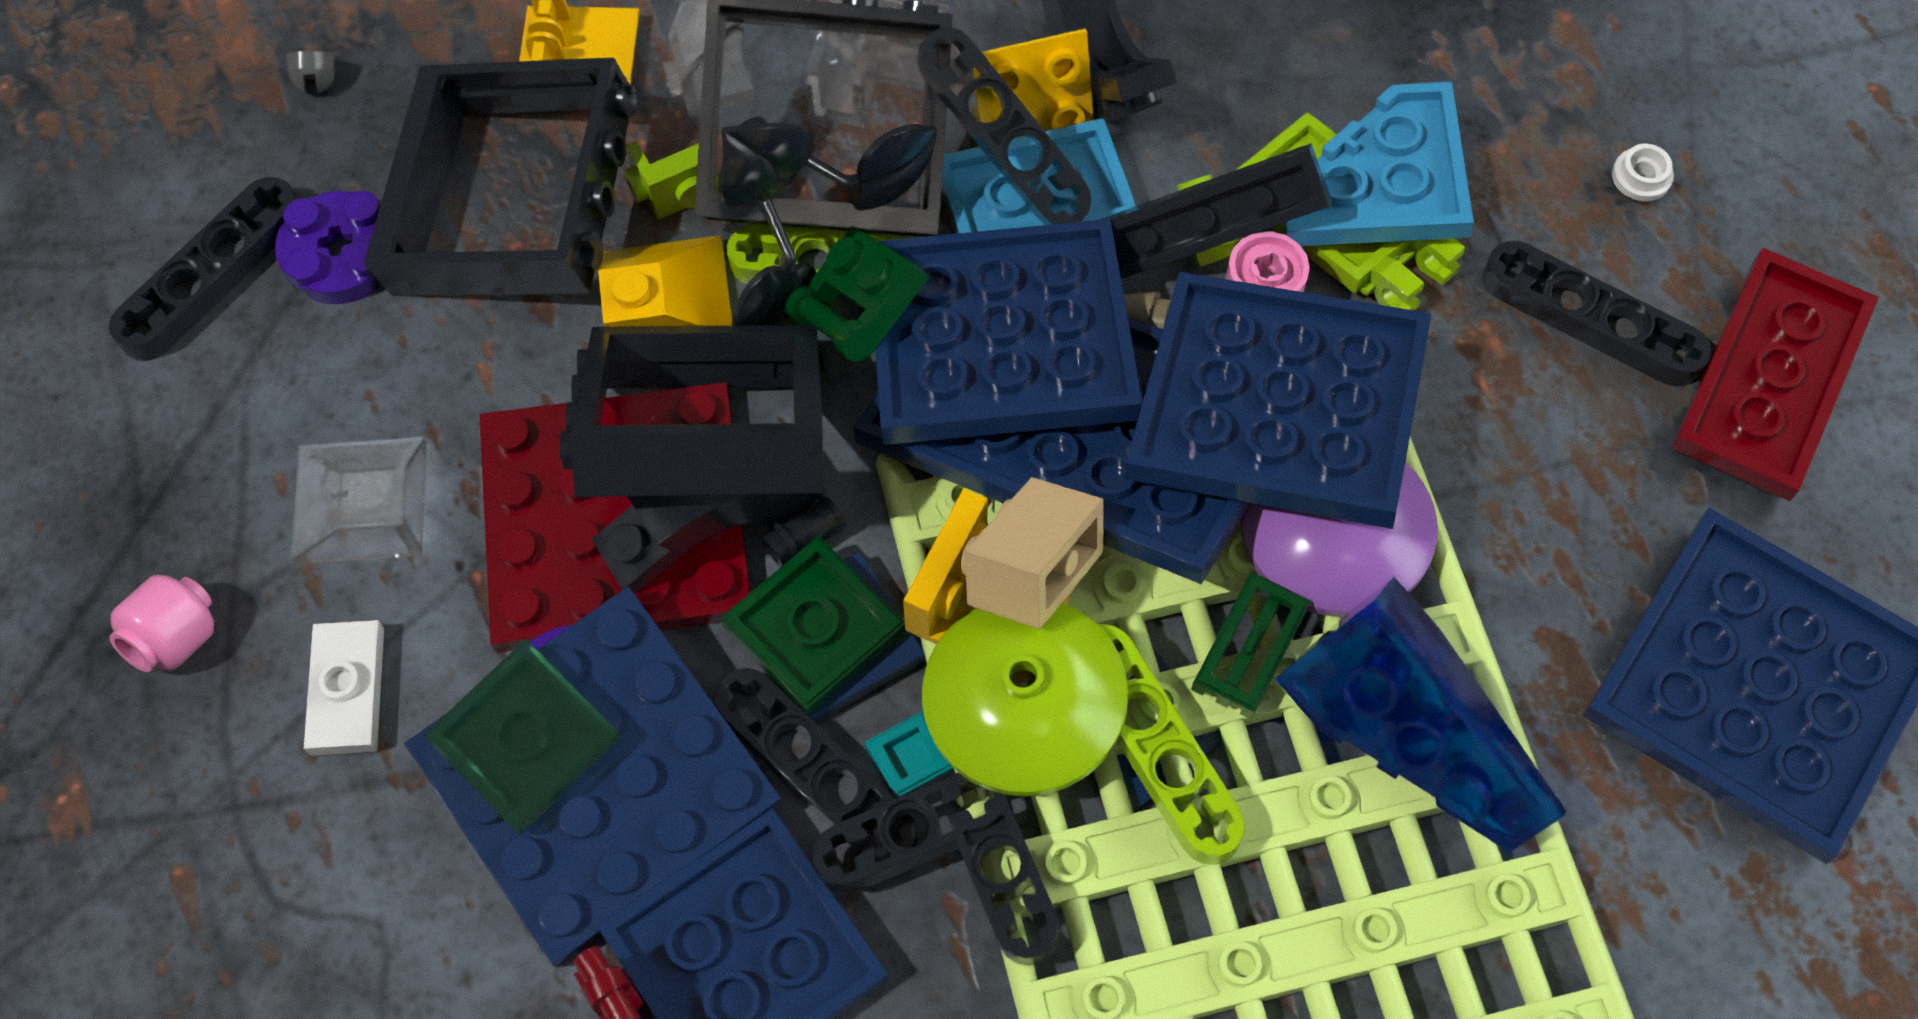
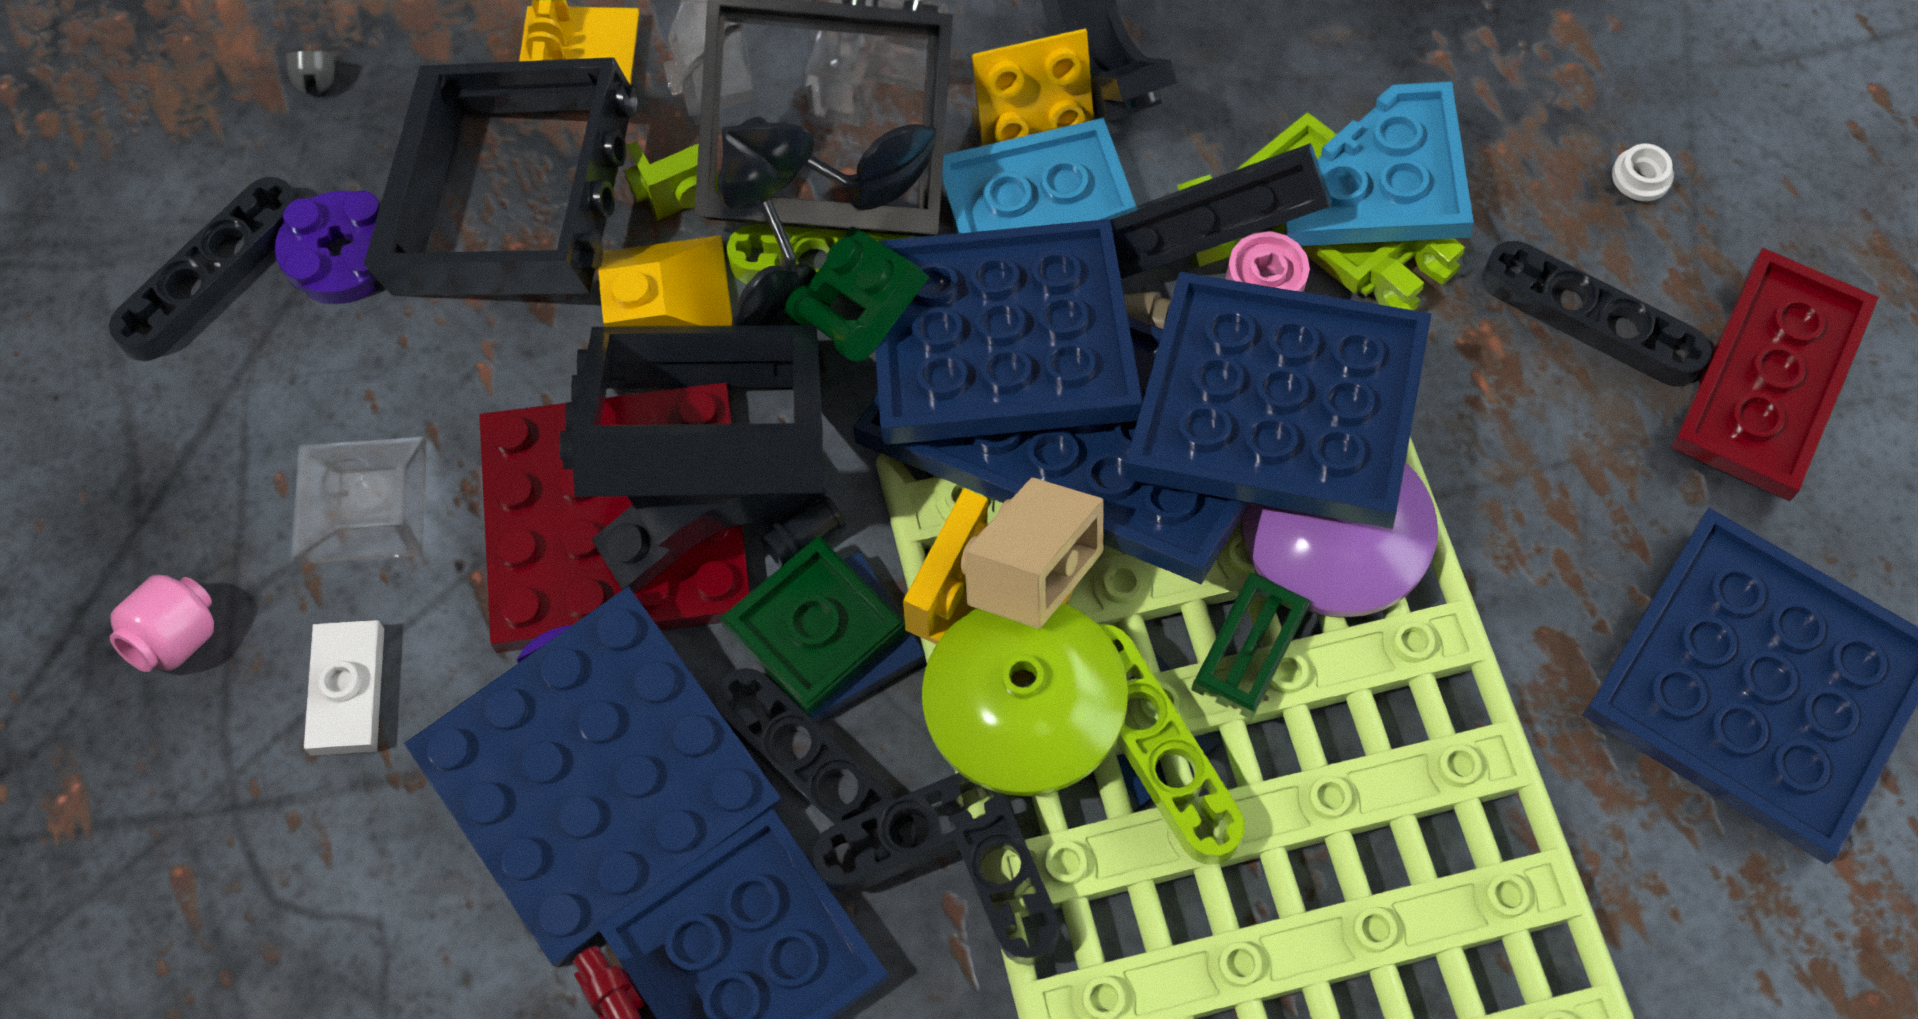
clear green tile [423,639,622,835] -> none
teal tile [865,711,955,799] -> none
black beam [917,27,1092,225] -> none
clear blue wedge [1275,577,1566,853] -> none

